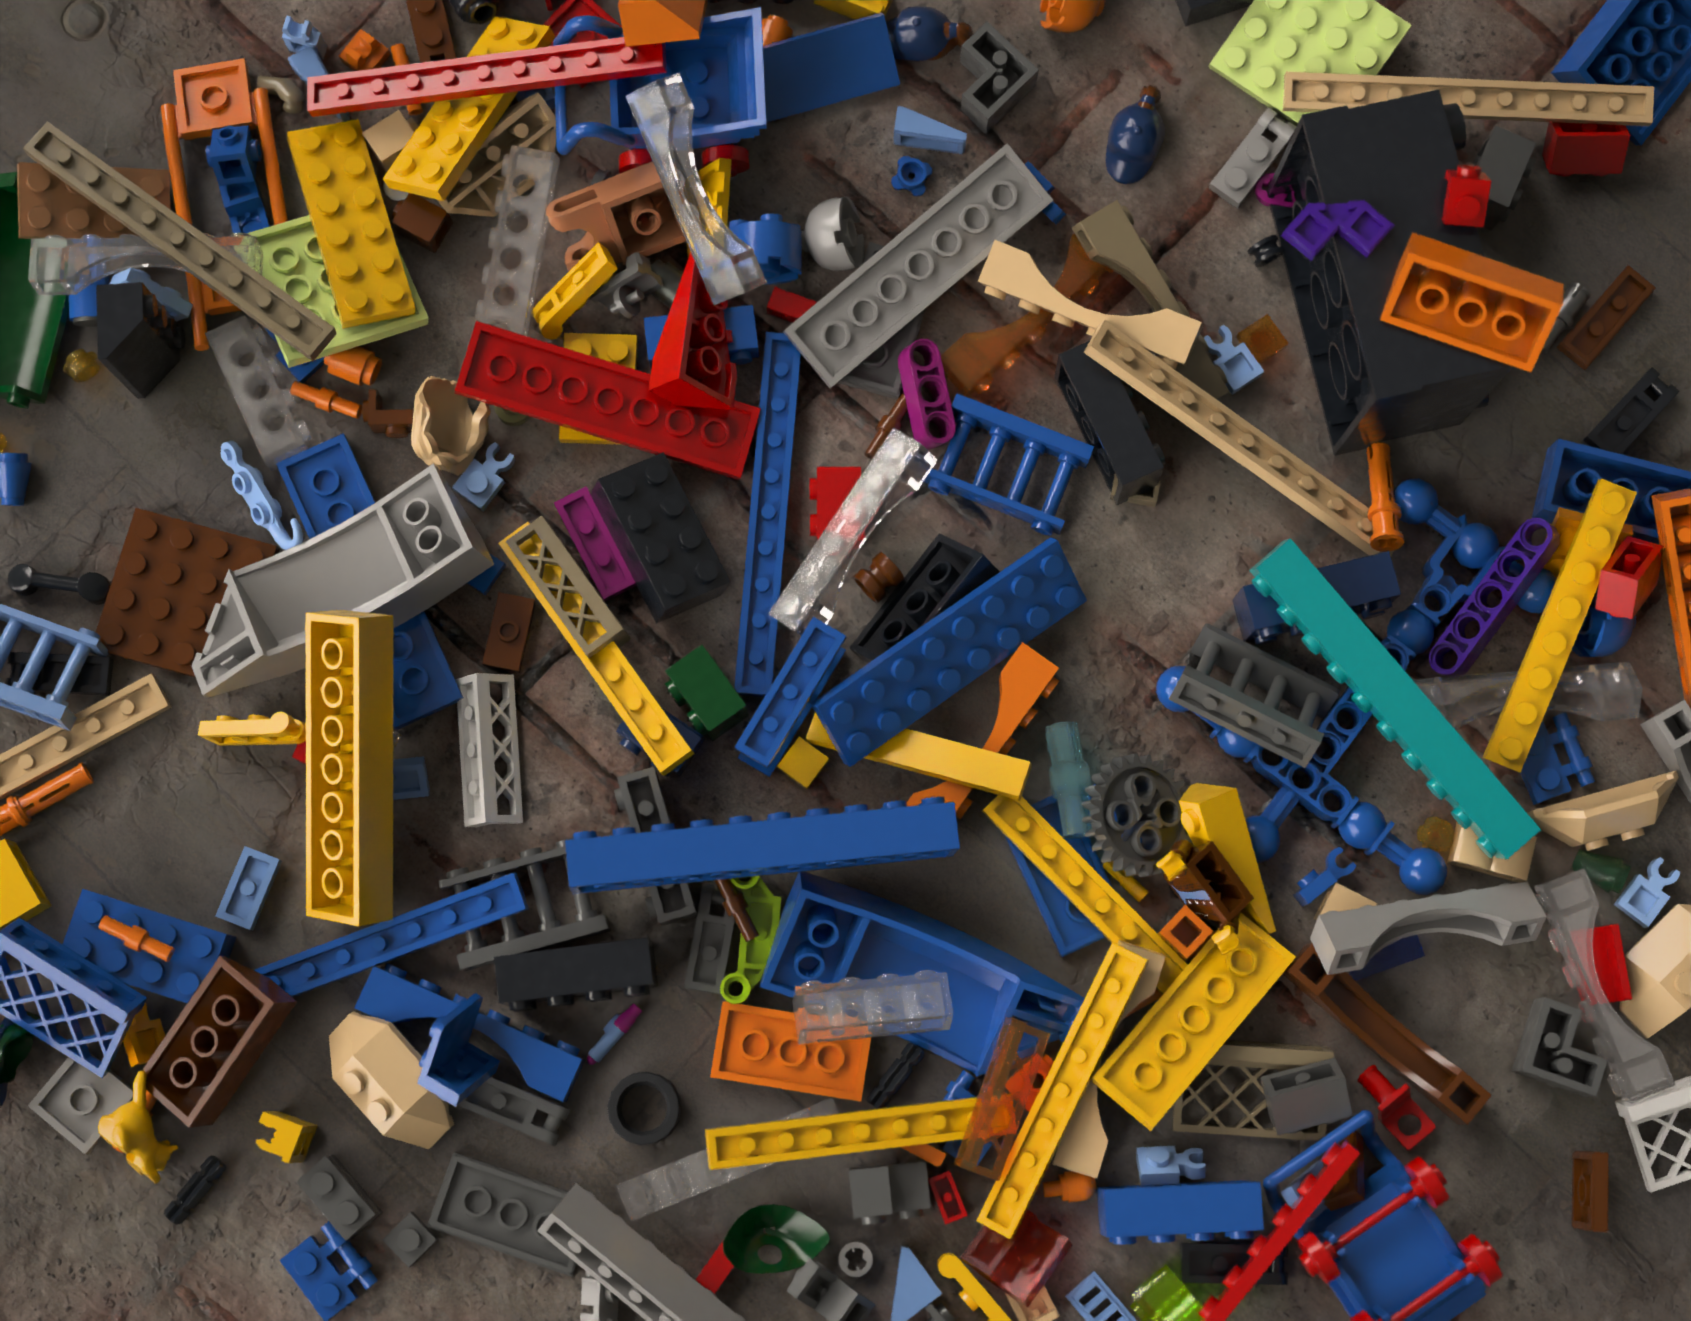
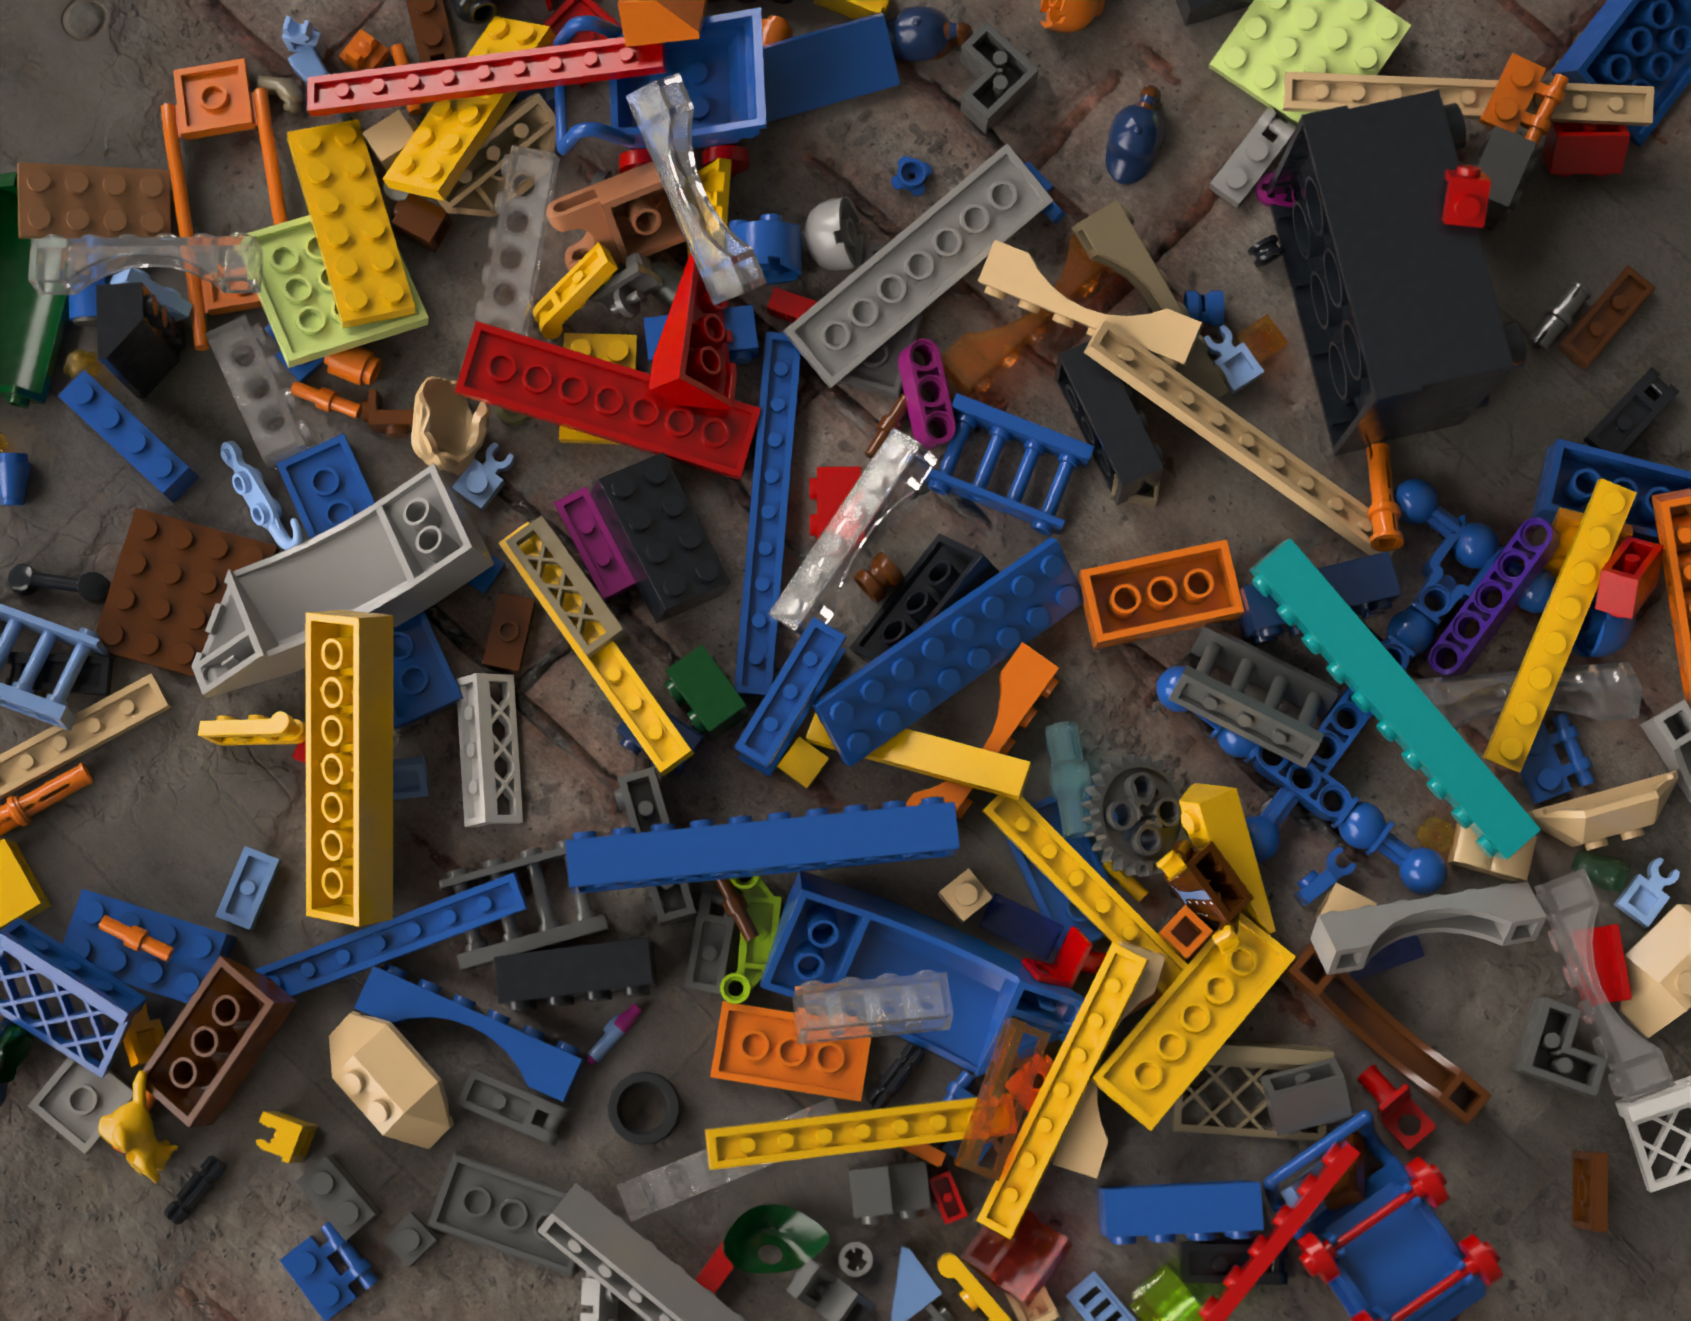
dark tan plate [23,121,337,362] -> none
blue brick [206,125,262,186] -> none
blue slope [219,178,271,242] -> none
blue bracket [417,993,500,1107] -> none
medium blue slope [893,106,967,154] -> none
orange cylinder [1042,1171,1097,1203] -> none
light blue plate [1136,1146,1206,1186] -> none
dark purple tile [1282,200,1395,261] -> none
orange slope [1380,232,1564,372] -> none
none -> blue brick [58,370,199,503]
none -> tan brick [938,868,993,924]
none -> clear blue plate [979,892,1064,961]
none -> red bracket [1021,926,1107,989]
none -> orange brick [1077,539,1244,650]
none -> blue wheel [1183,290,1224,327]
none -> orange plate [1478,53,1569,147]

